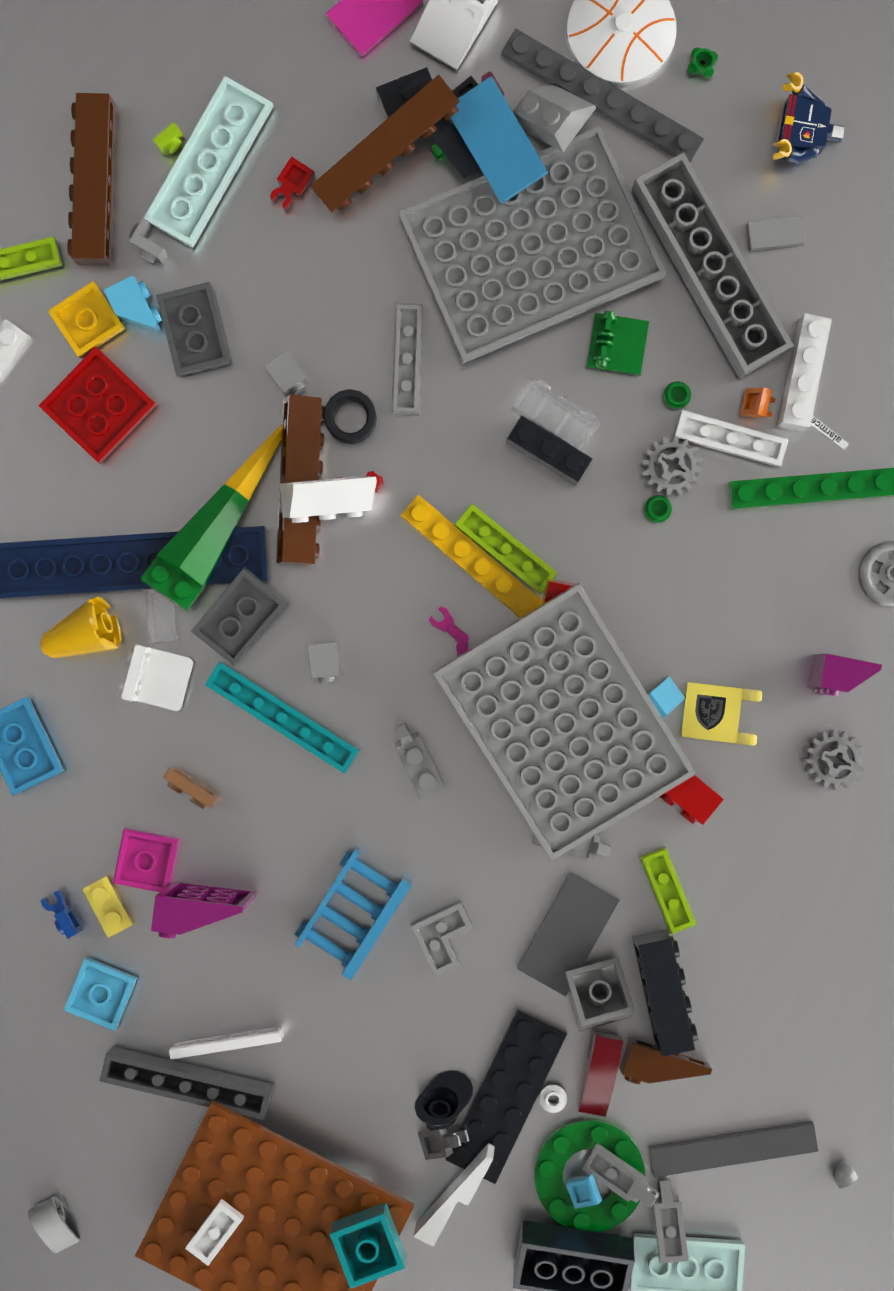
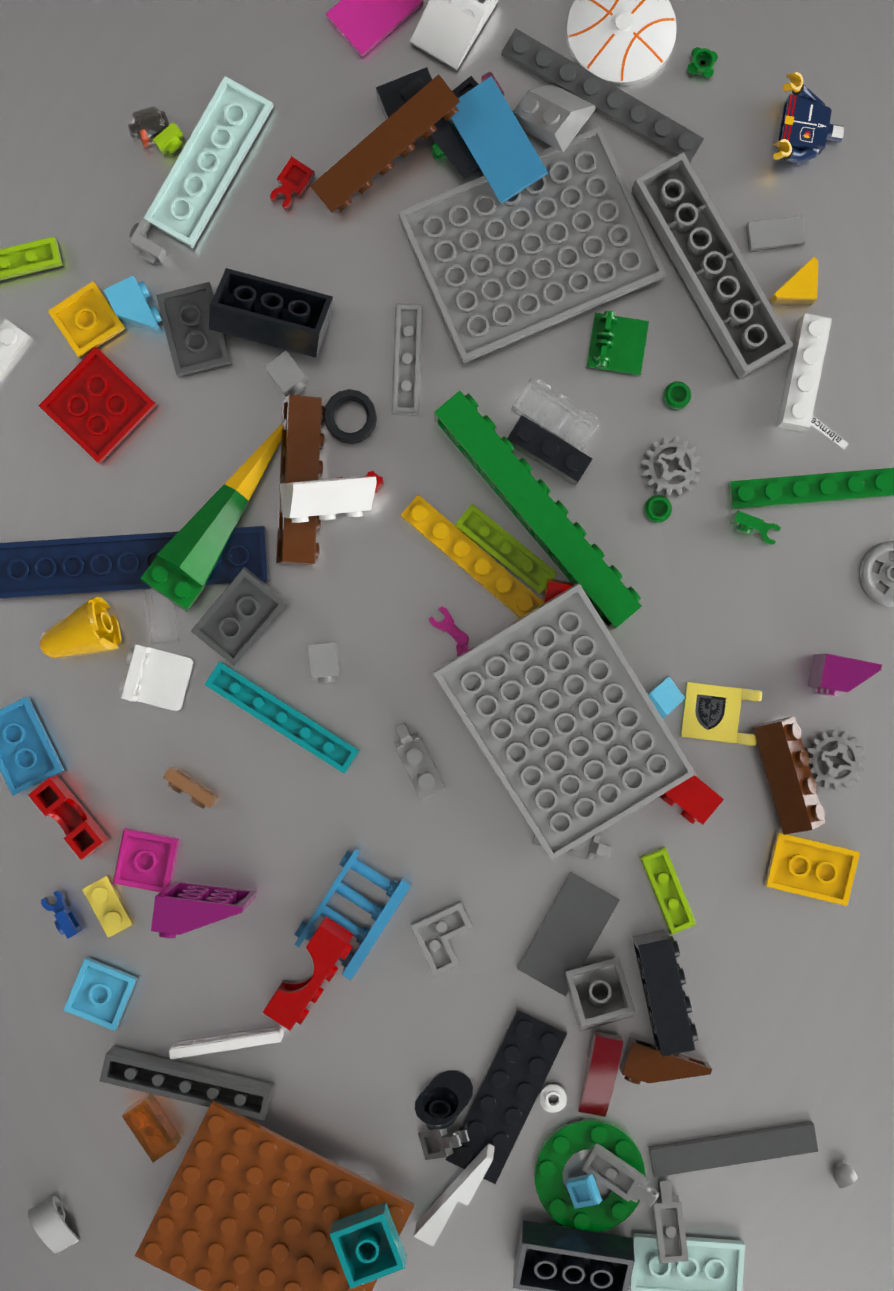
reddish brown brick [67,93,115,266] -> none
white plate [185,1199,244,1266] -> none
white plate [674,410,788,467] -> none
orange tile [740,387,775,418] -> none
none -> red arch [28,775,109,860]
none -> clear orange brick [122,1093,182,1163]
none -> clear smoke head [128,106,169,148]
none -> black brick [209,268,333,358]
none -> red arch [262,916,354,1031]
none -> green brick [434,391,642,630]
none -> green plate [730,511,781,545]
none -> reddish brown brick [753,716,826,835]
none -> yellow plate [764,832,860,906]
none -> yellow slope [769,256,818,306]

